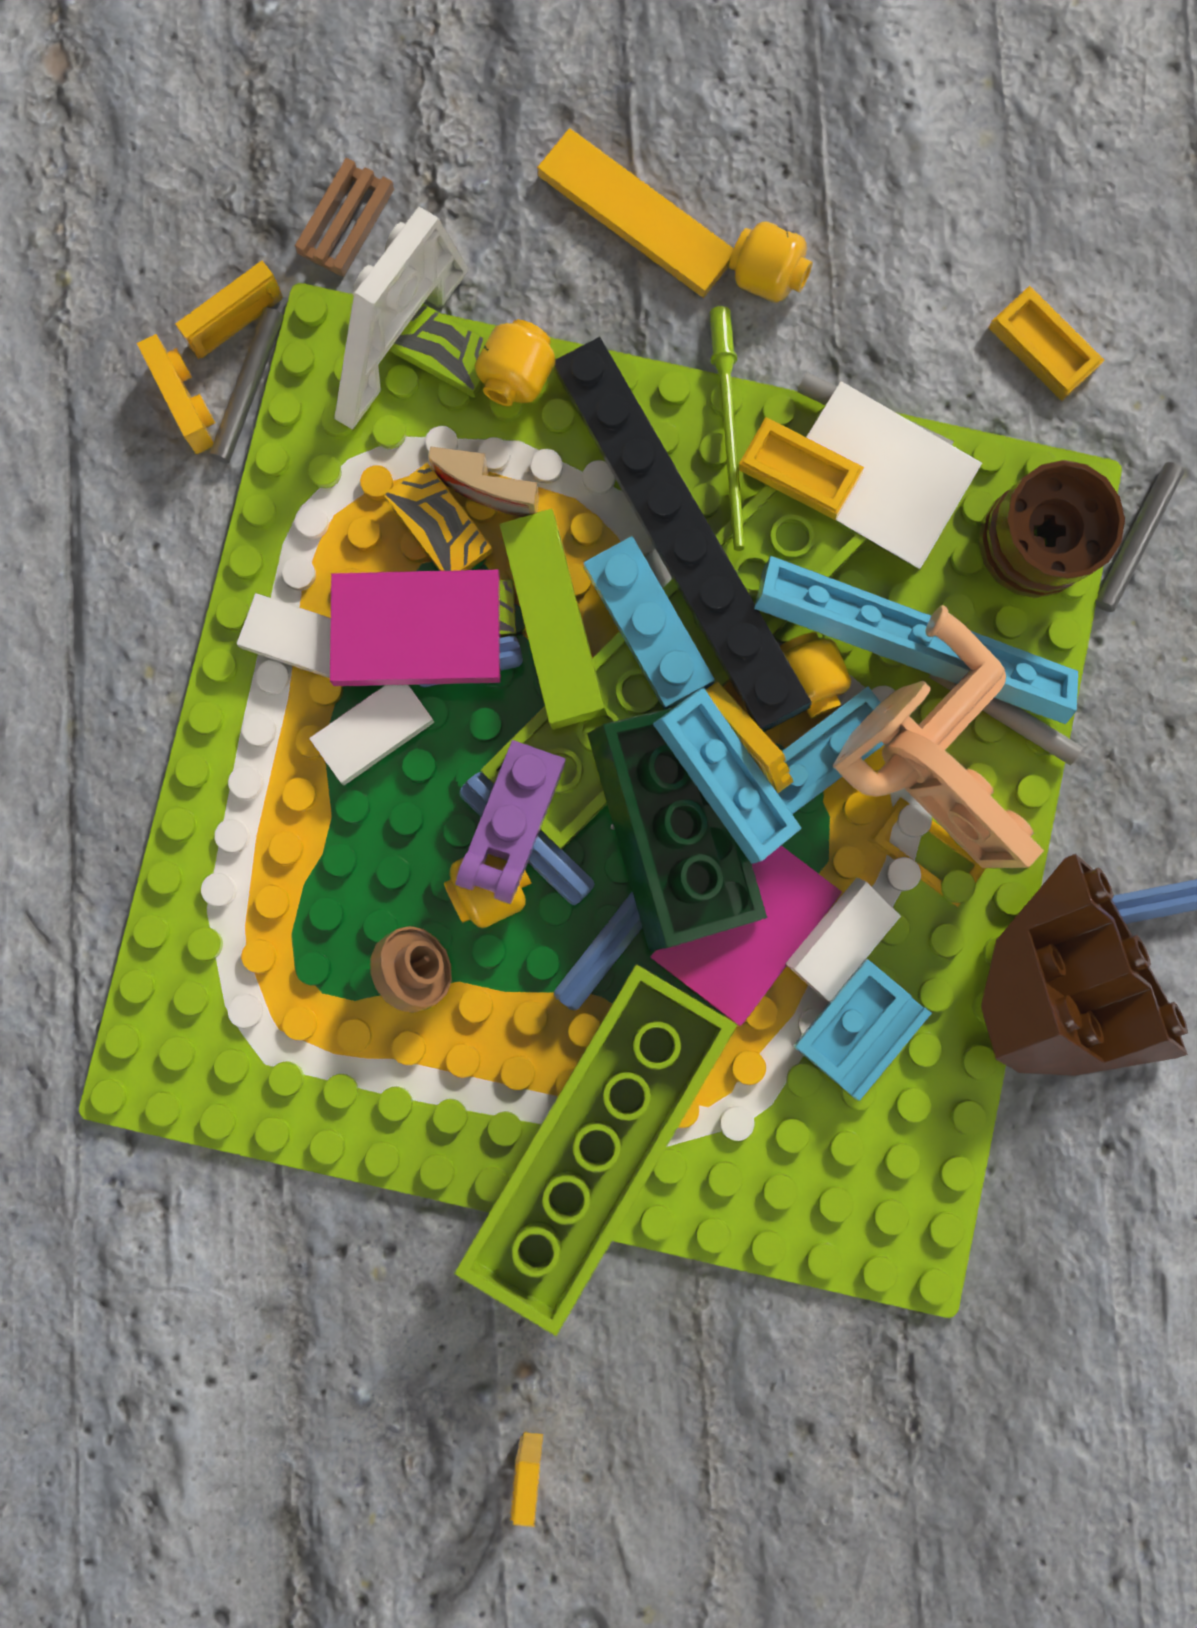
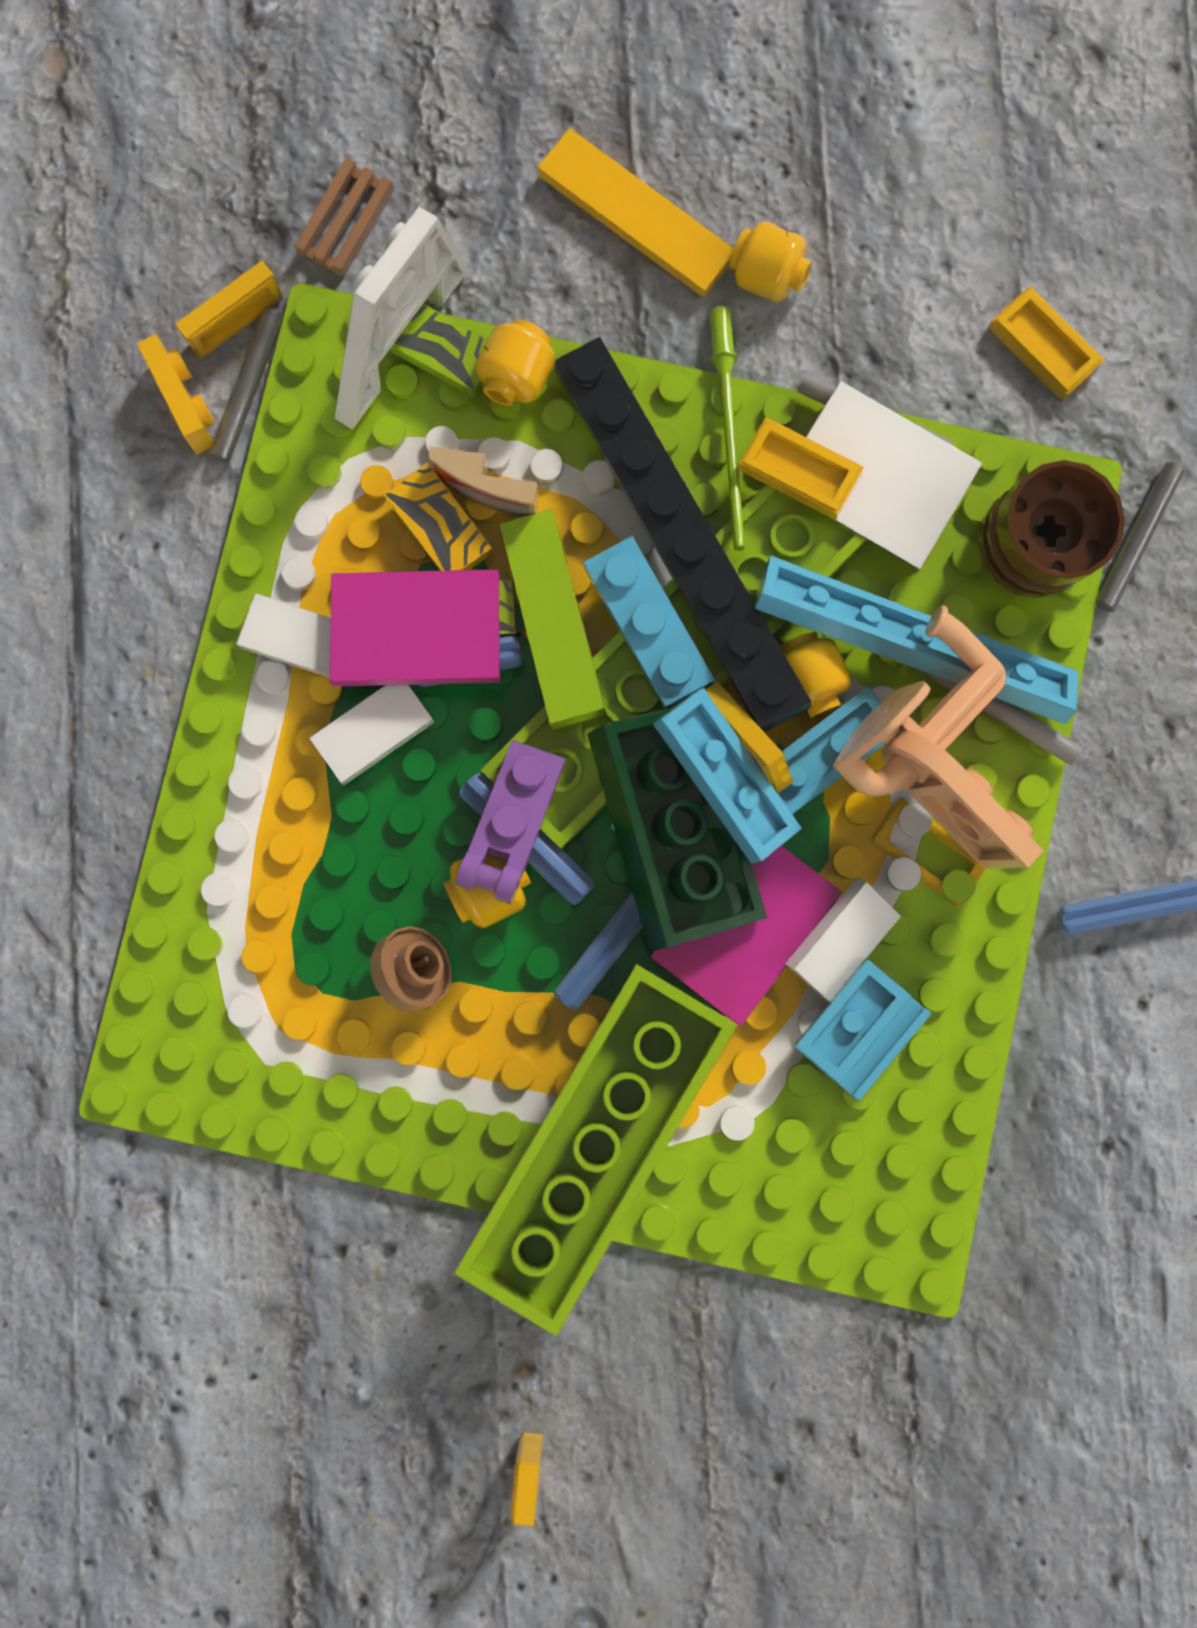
reddish brown brick [981,853,1188,1076] -> none

